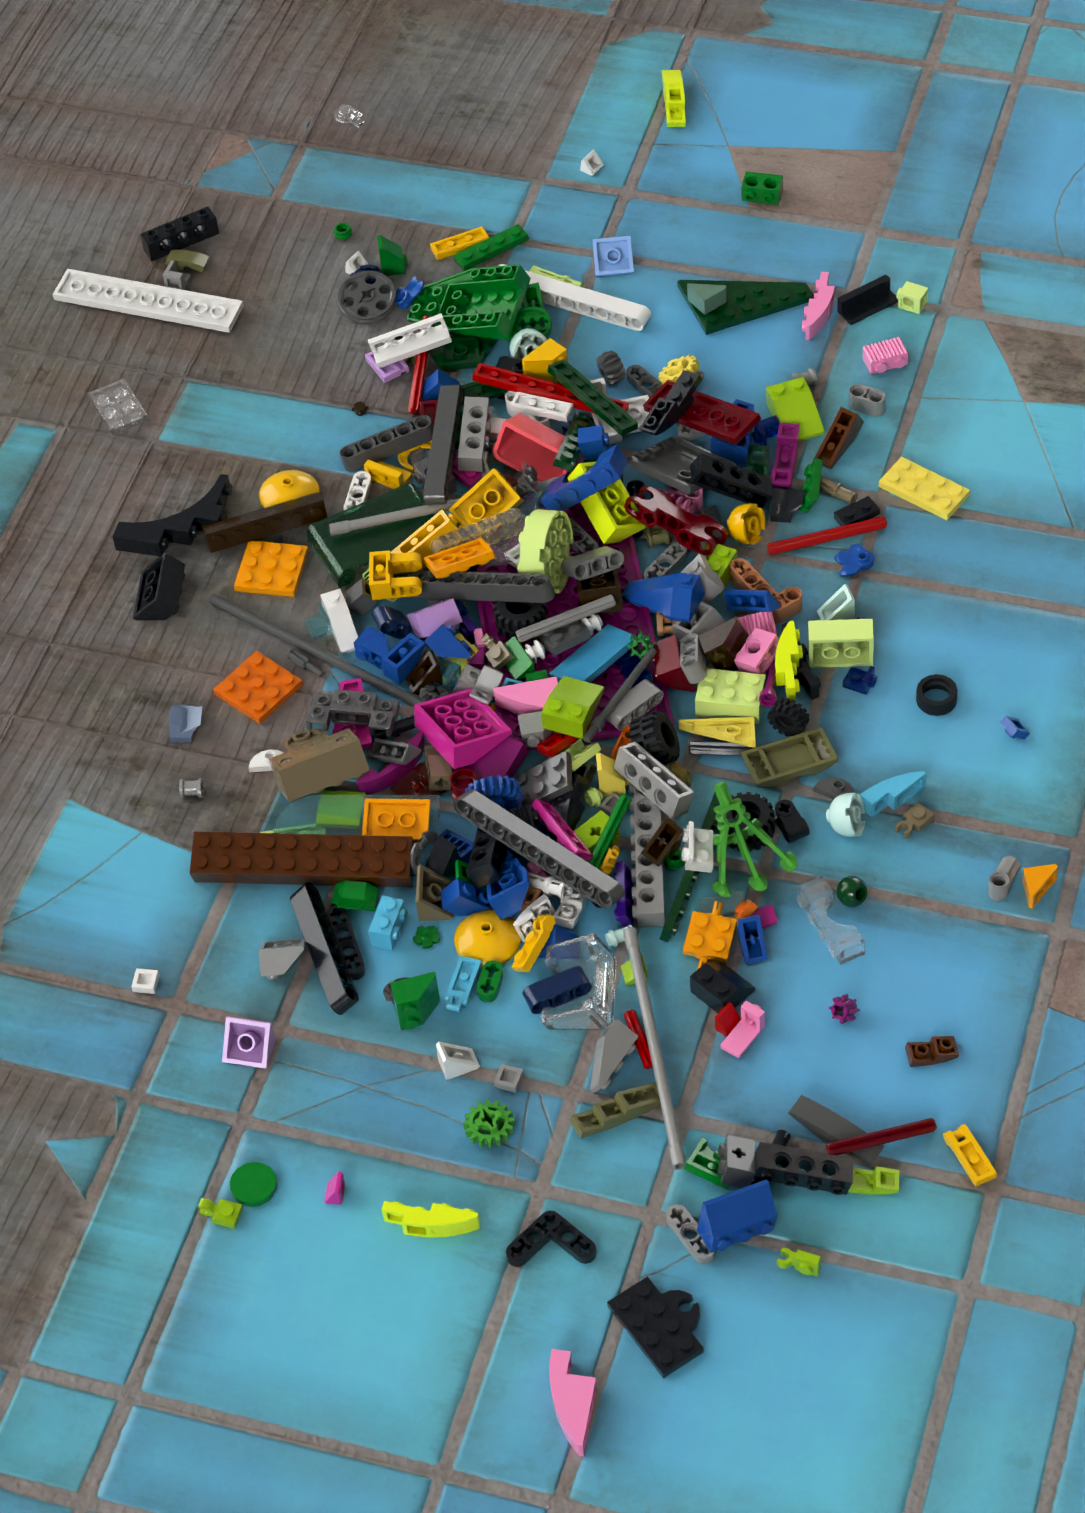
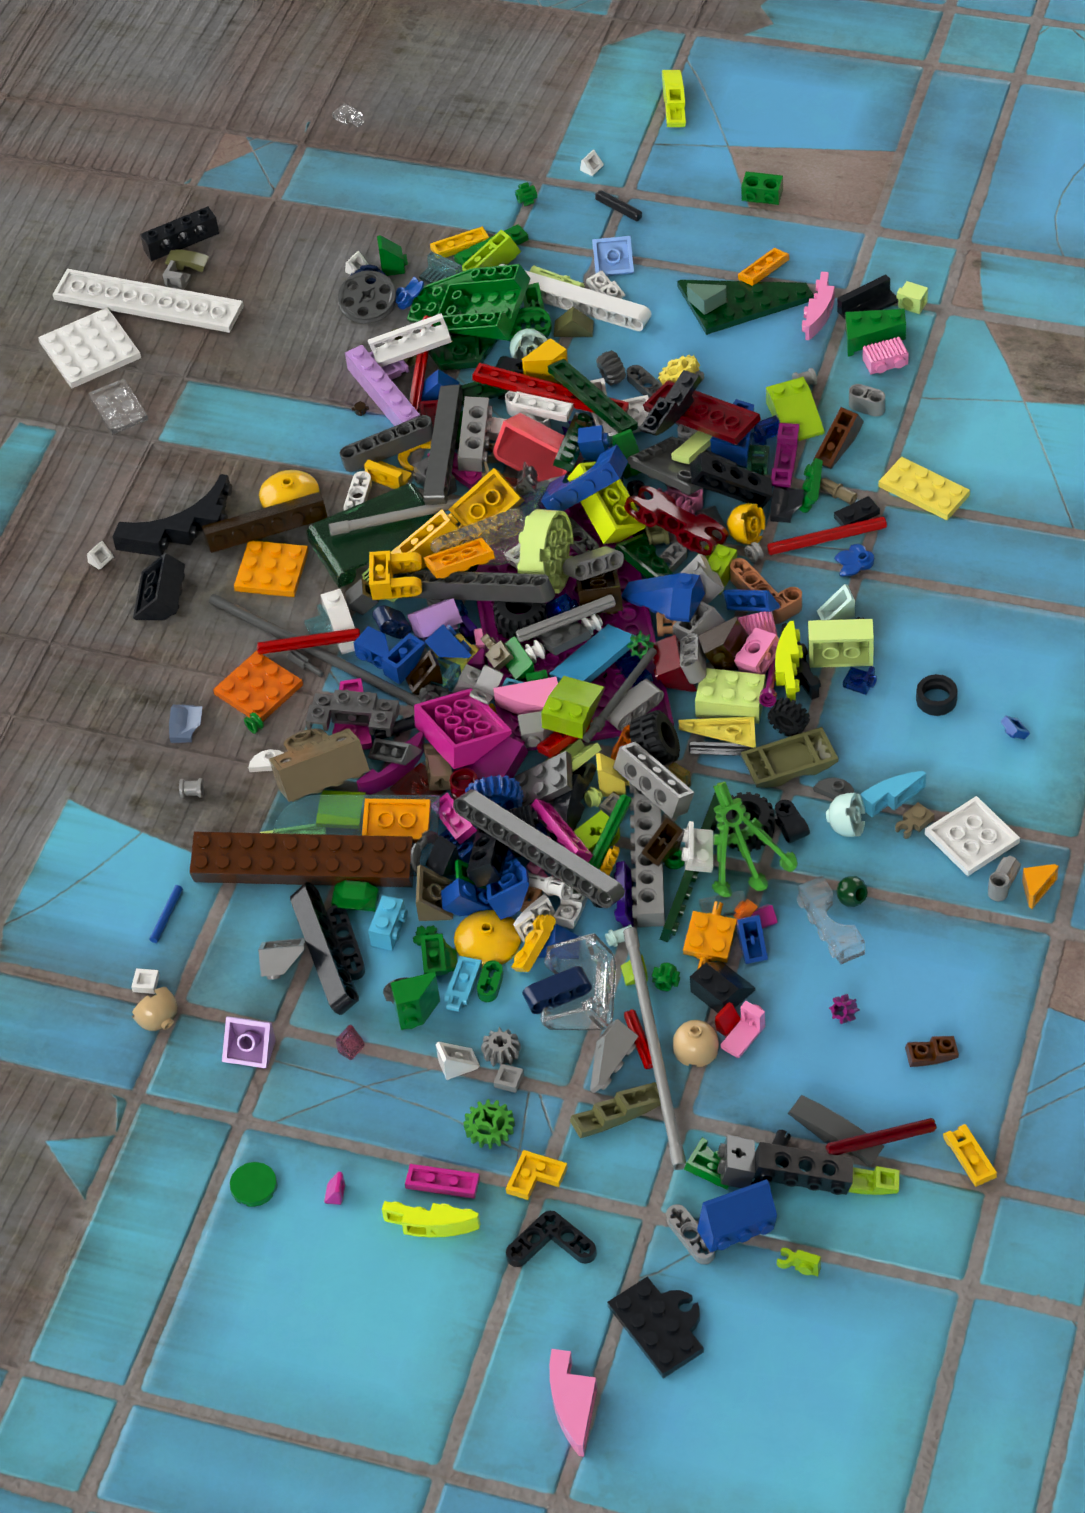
lime plate [198,1198,243,1229] -> none
green plate [333,223,352,240] -> none
none -> white plate [38,307,141,389]
none -> white slope [87,541,114,570]
none -> tan cylinder [132,987,178,1031]
none -> blue bar [149,885,183,943]
none -> green bush [244,712,264,734]
none -> red axle [257,628,360,655]
none -> clear pink slope [336,1024,365,1060]
none -> lavender brick [345,345,420,426]
none -> dark pink plate [405,1164,480,1199]
none -> clear light blue panel [419,251,463,284]
none -> green slope [420,933,457,976]
none -> dark pink plate [431,792,477,845]
none -> lime slope [459,230,521,272]
none -> light grey gear [481,1027,521,1066]
none -> yellow plate [506,1150,568,1200]
none -> green gear [515,182,537,207]
none -> clear blue bracket [546,594,579,618]
none -> olive slope [554,307,594,337]
none -> white slope [586,271,625,299]
none -> black axle [595,190,642,221]
none -> green slope [612,429,642,479]
none -> dark green wing [615,533,673,578]
none -> green gear [652,963,680,991]
none -> yellowish green tile [671,431,712,464]
none -> tan cylinder [673,1020,719,1067]
none -> light orange tile [738,248,789,286]
none -> light grey bush [744,542,764,563]
none -> green wedge [845,309,906,357]
none -> white plate [925,796,1020,876]

